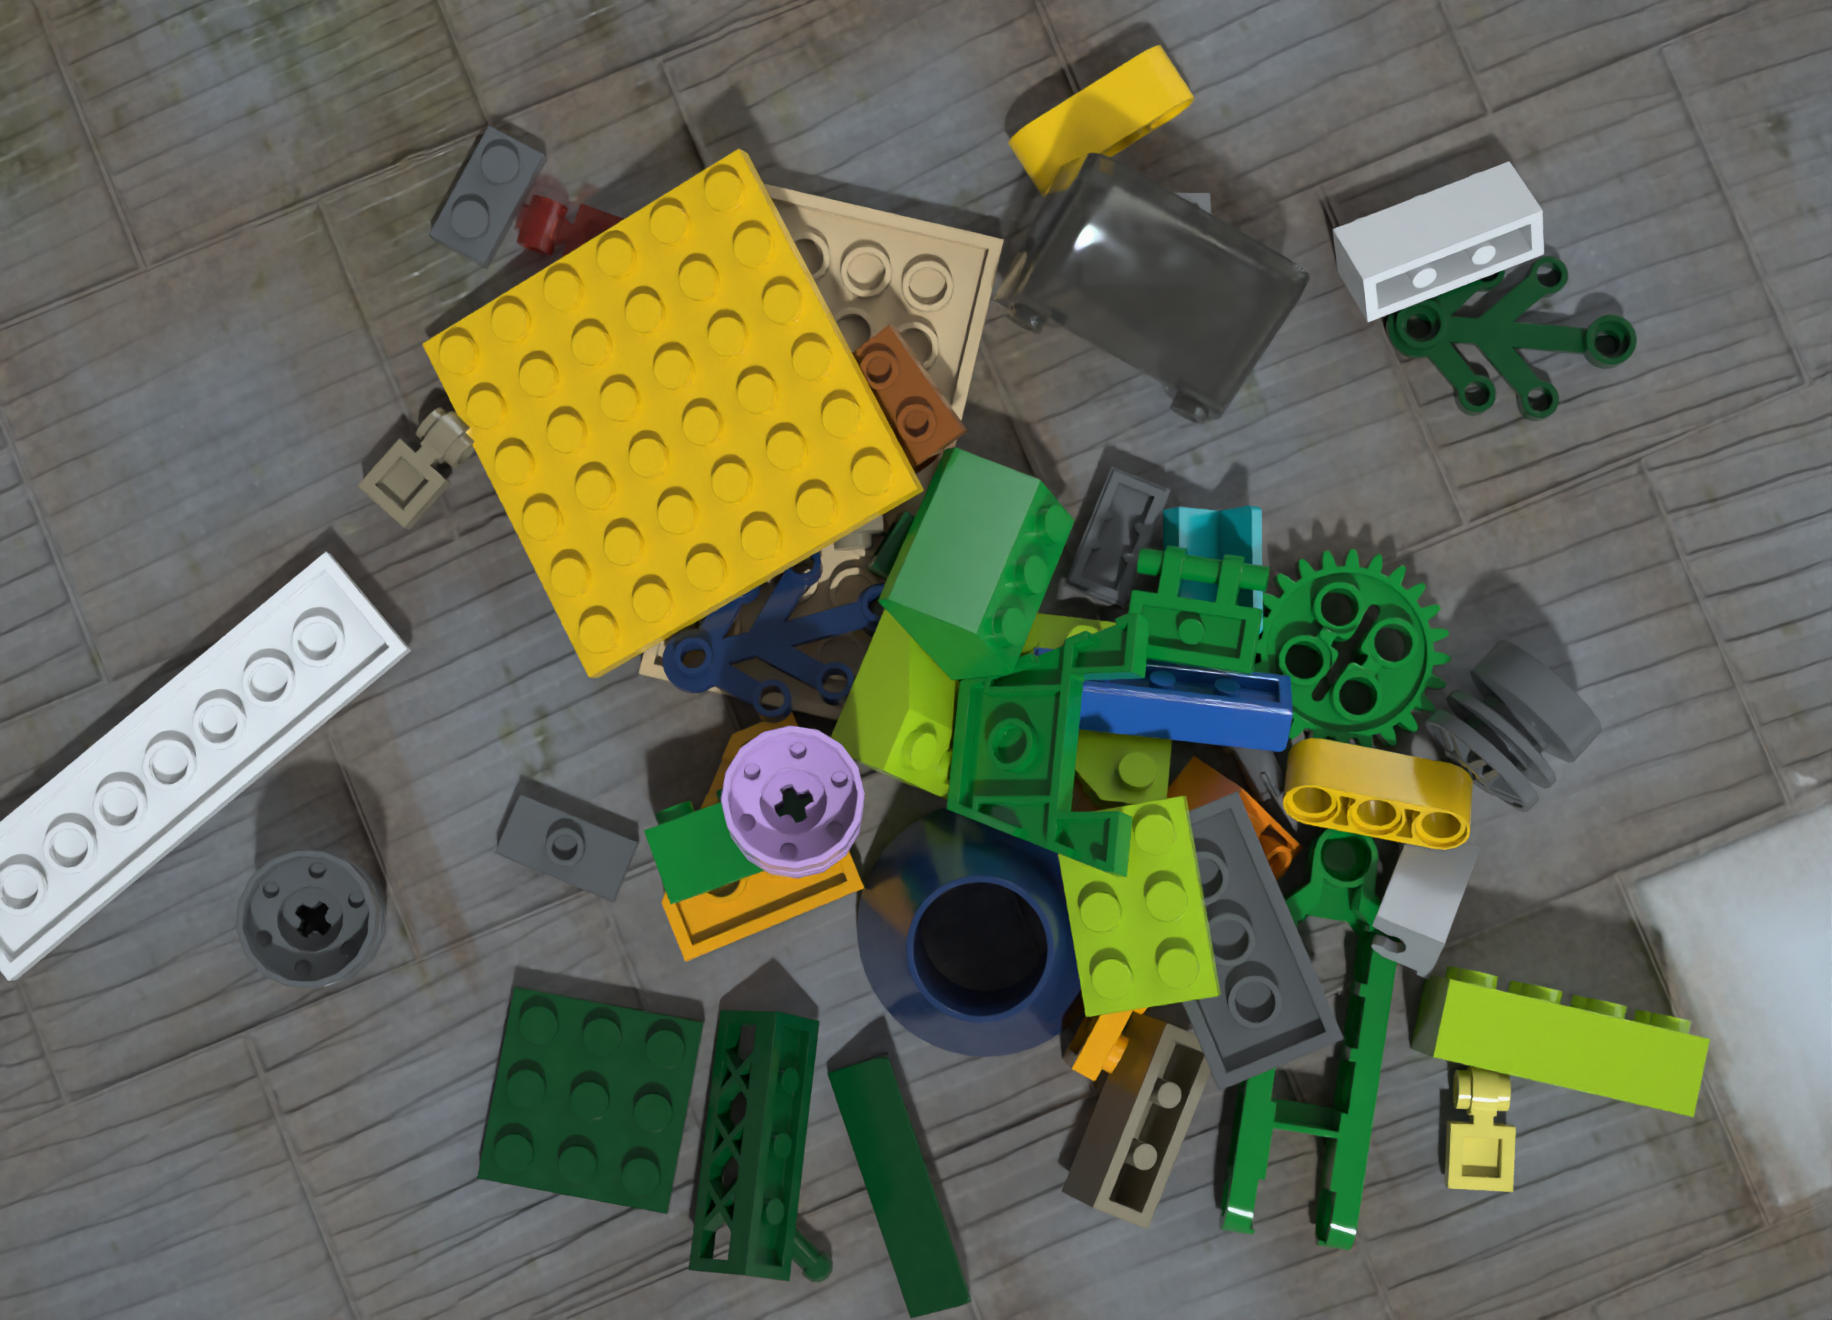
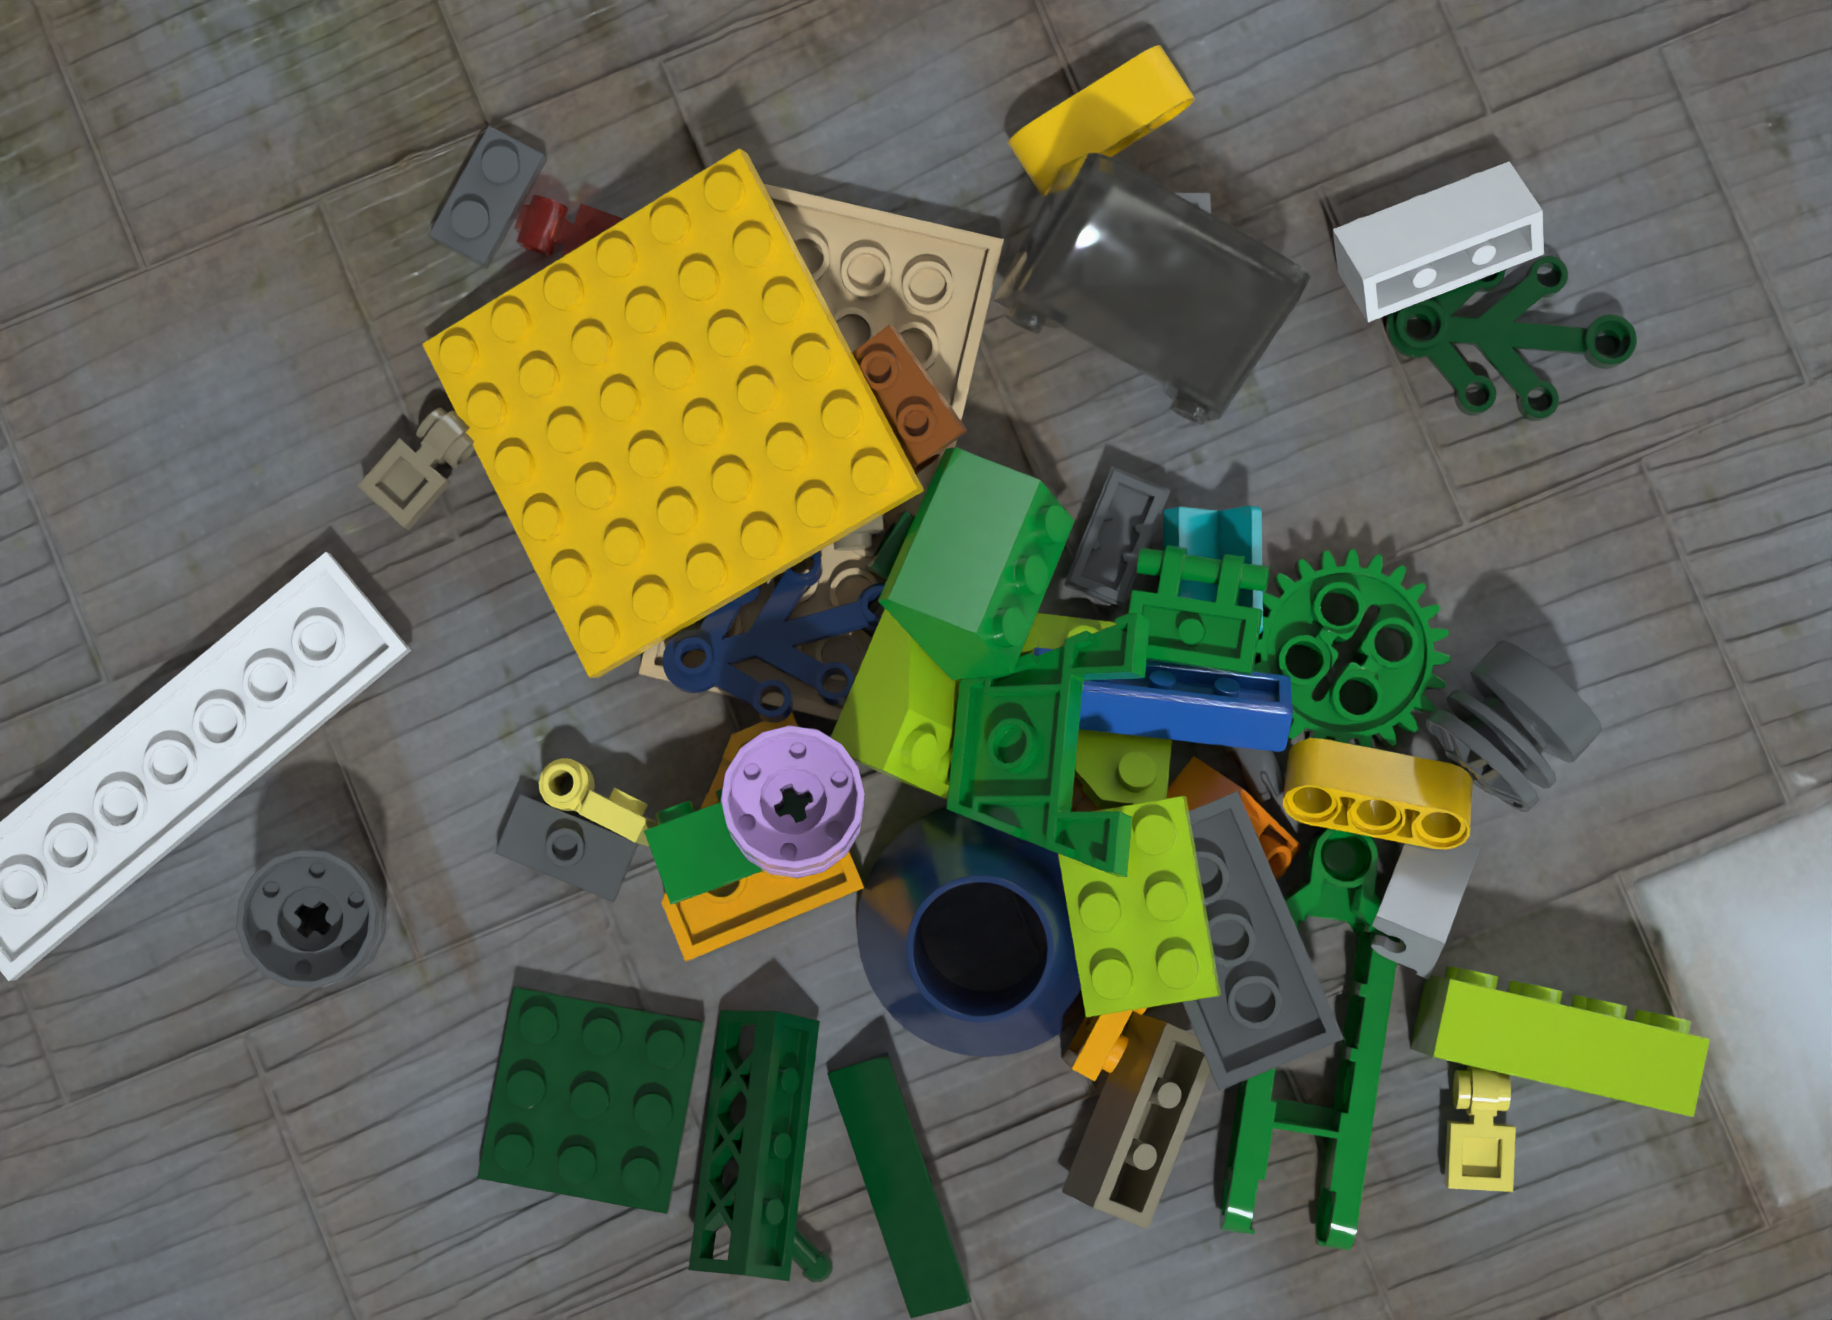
none -> light yellow plate [539,758,658,846]

